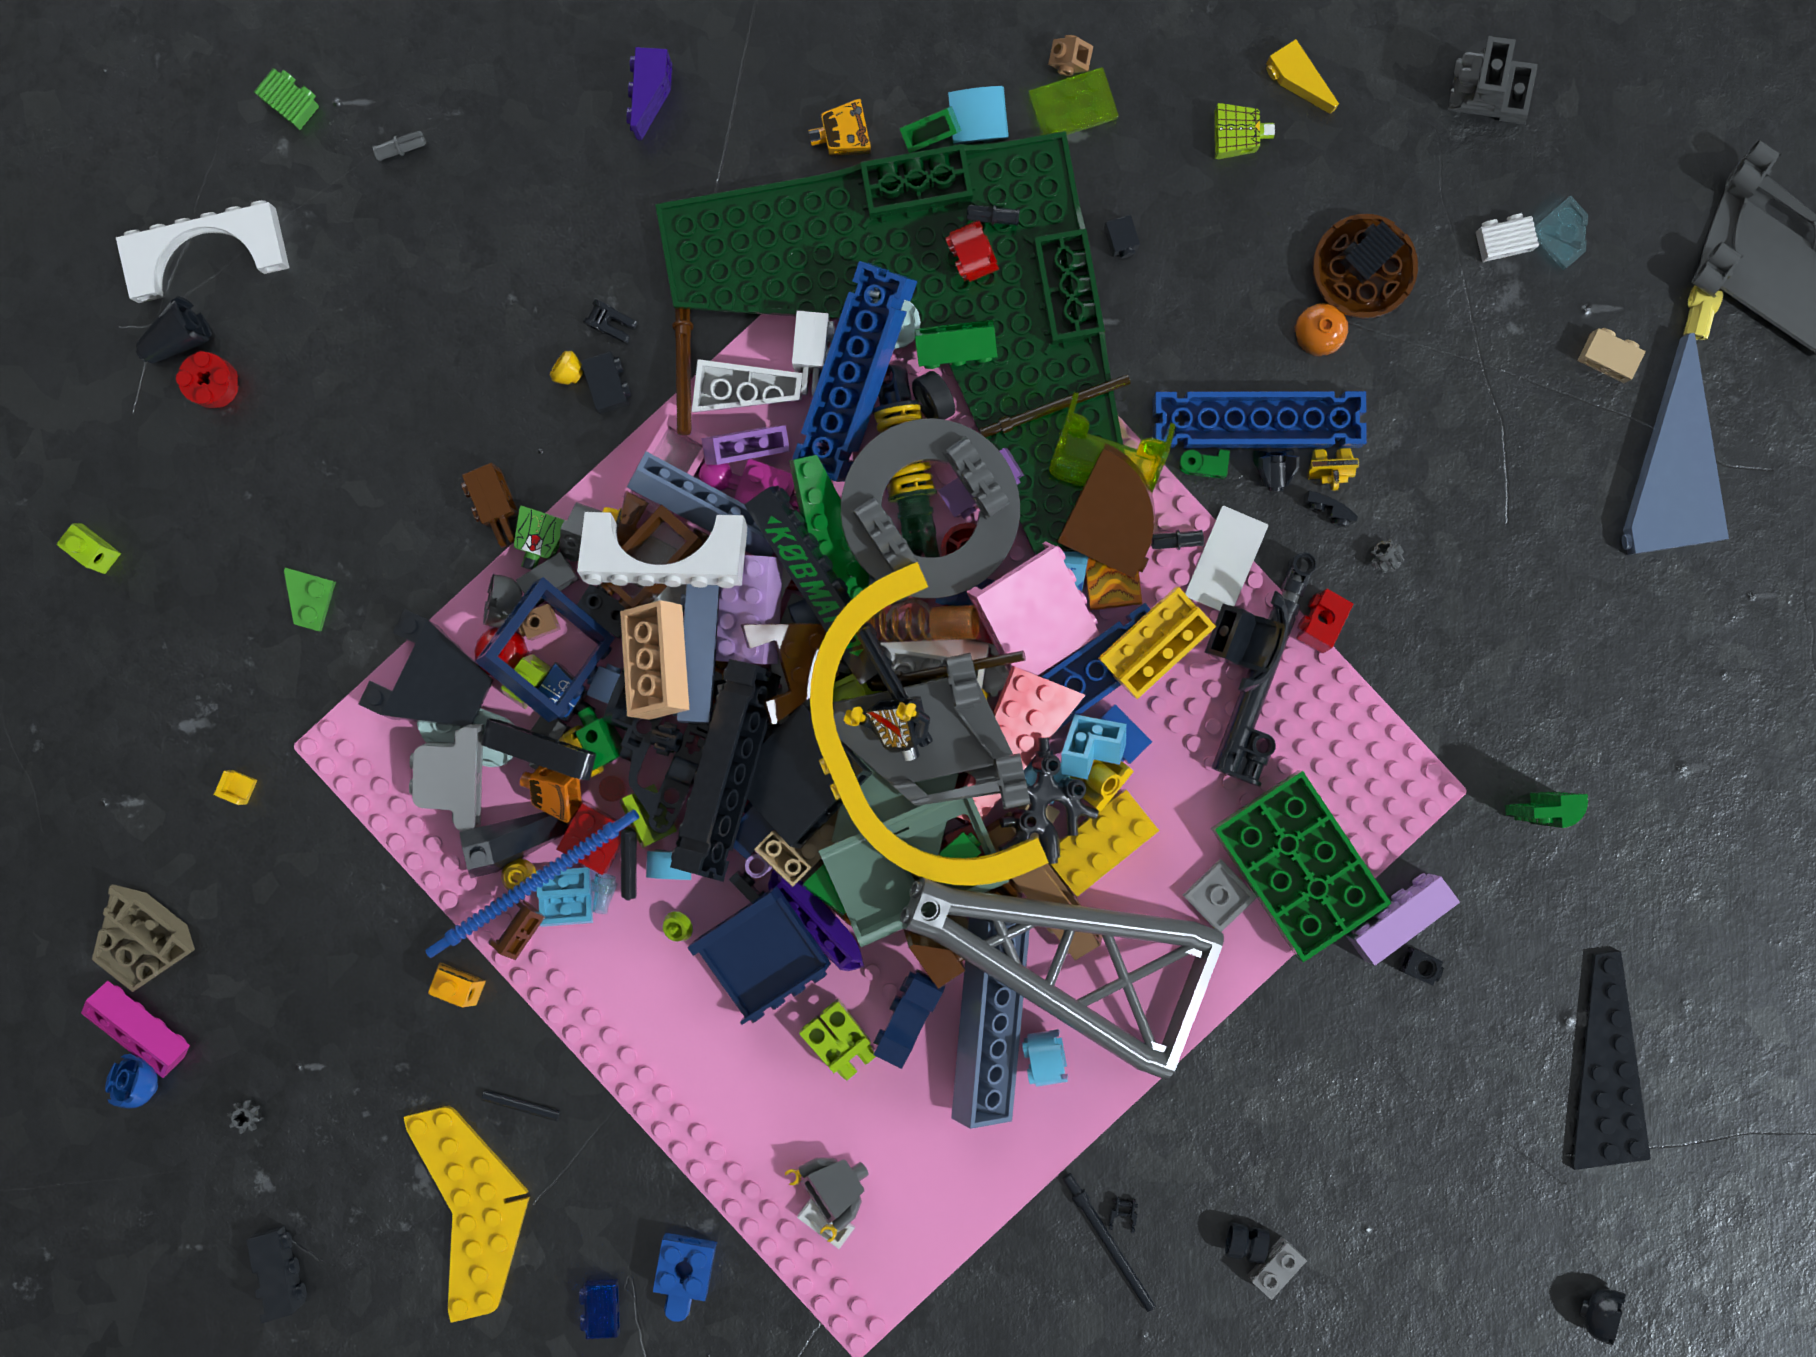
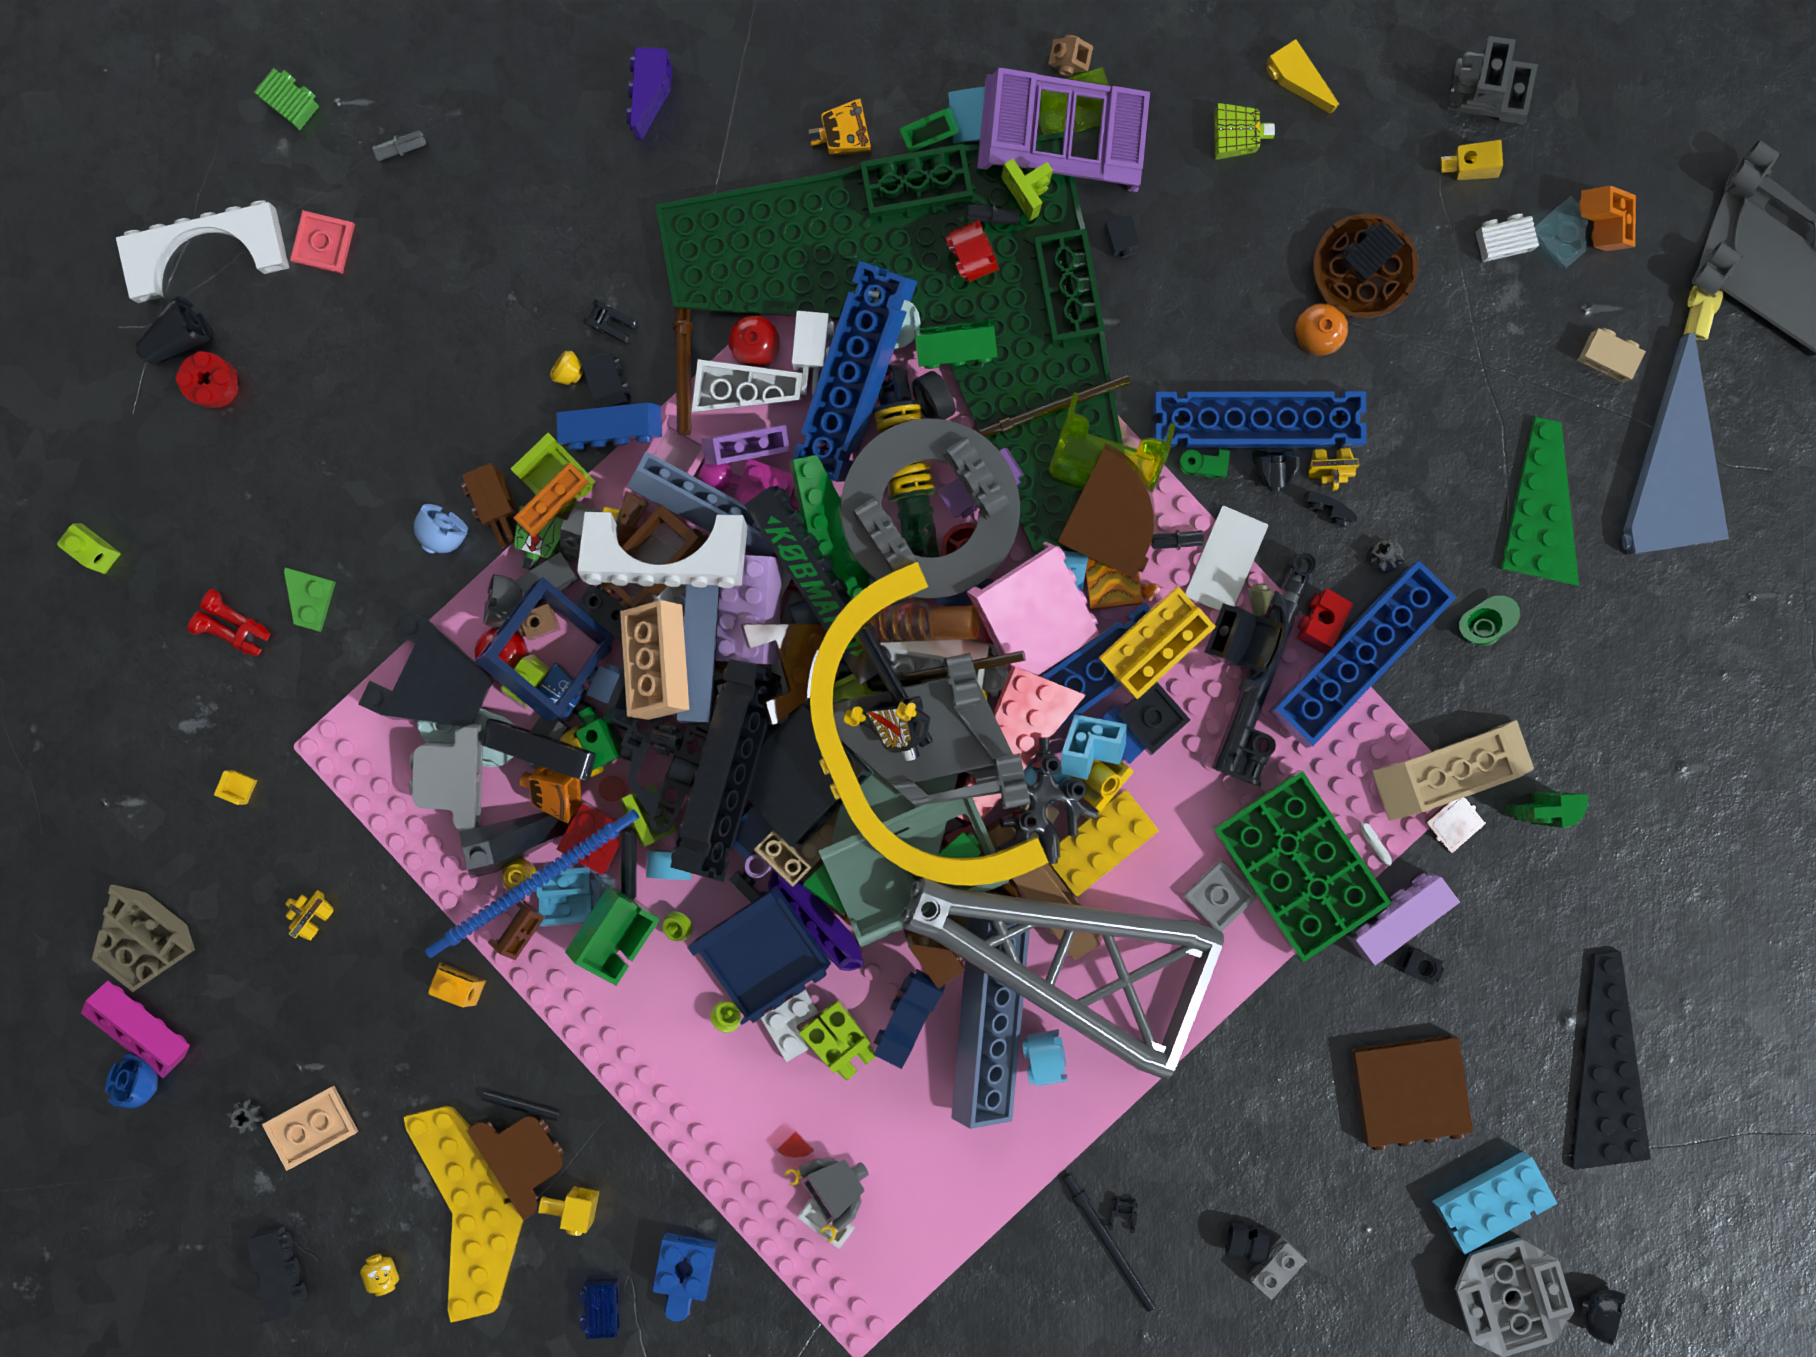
none -> red piece [187,588,270,656]
none -> light nougat plate [262,1086,359,1171]
none -> yellow hips [285,890,334,940]
none -> coral tile [290,210,355,274]
none -> yellow head [360,1254,399,1296]
none -> light blue cylinder [414,504,468,553]
none -> reddish brown brick [466,1116,564,1220]
none -> lime panel [511,433,596,518]
none -> orange tile [513,462,589,537]
none -> yellow brick [538,1186,600,1236]
none -> blue brick [556,403,662,450]
none -> green piece [565,886,660,986]
none -> lime hat [710,1001,741,1033]
none -> red cylinder [728,315,780,368]
none -> white plate [761,989,819,1062]
none -> clear red tile [777,1131,814,1158]
none -> medium lavender piece [977,68,1150,192]
none -> lime bracket [1001,159,1053,221]
none -> black bracket [1116,682,1190,755]
none -> orange rock [1141,583,1160,602]
none -> olive cone [1247,583,1274,618]
none -> blue brick [1268,561,1457,748]
none -> reddish brown brick [1350,1035,1473,1150]
none -> white piece [1360,822,1392,866]
none -> tan slope [1371,720,1534,821]
none -> piece [1425,797,1486,854]
none -> medium azure piece [1432,1151,1557,1254]
none -> yellow torso [1441,140,1503,180]
none -> light grey piece [1455,1237,1574,1357]
none -> green piece [1459,595,1520,646]
none -> green wing [1500,417,1579,586]
none -> orange brick [1579,186,1636,251]

